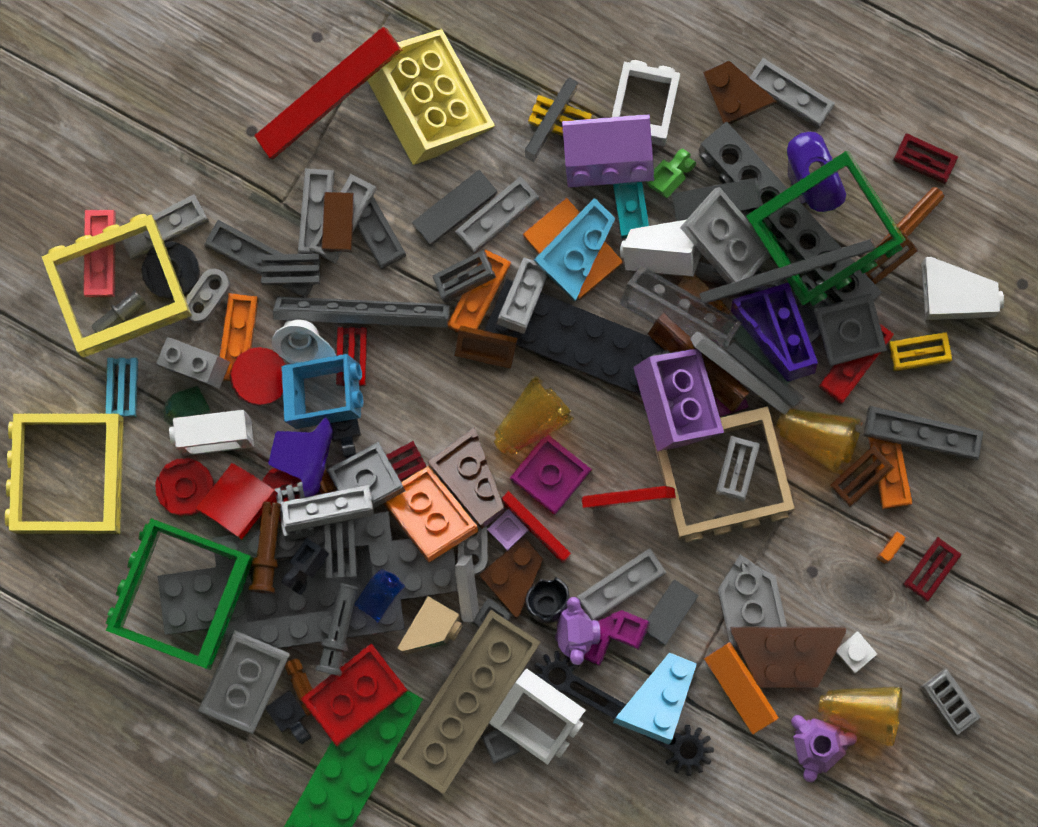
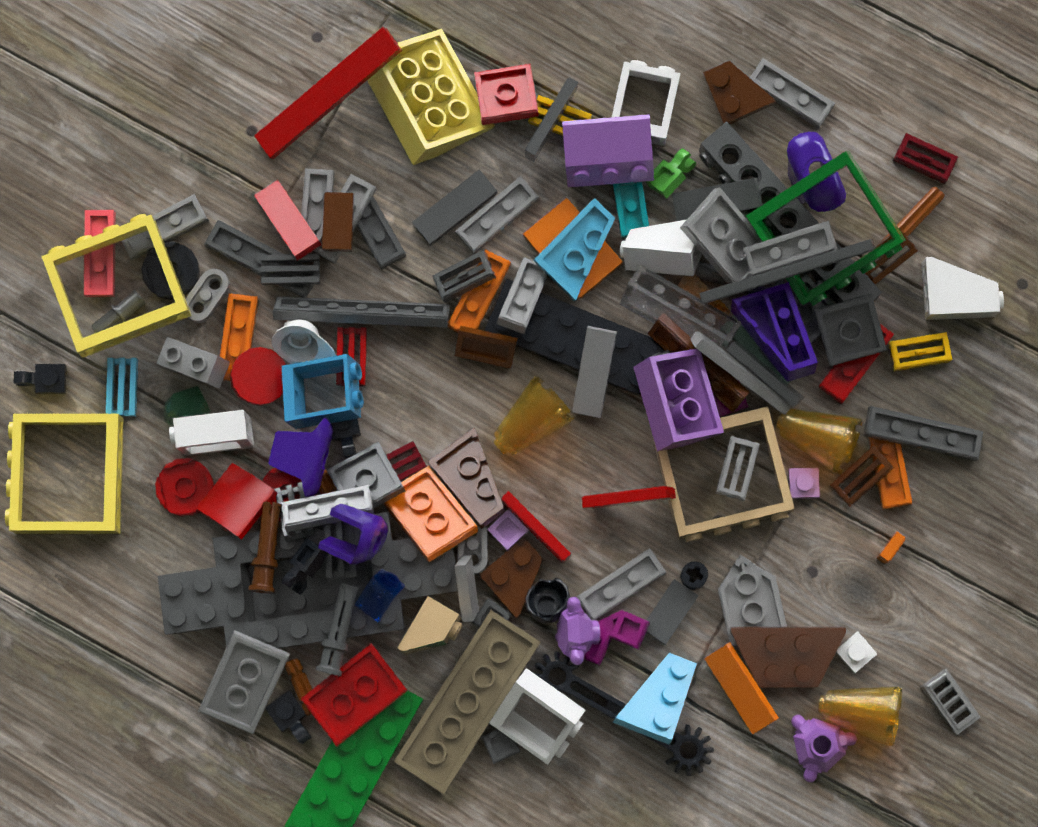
green window [105,518,254,670] -> none
magenta tile [510,433,592,515] -> none
dark red tile [903,537,962,603] -> none
none -> black plate [13,364,66,394]
none -> tile [254,180,321,261]
none -> dark purple piece [318,504,388,565]
none -> tile [474,64,539,125]
none -> light grey tile [572,326,617,418]
none -> black bush [680,561,708,590]
none -> light grey tile [743,221,838,276]
none -> lavender plate [788,468,820,499]

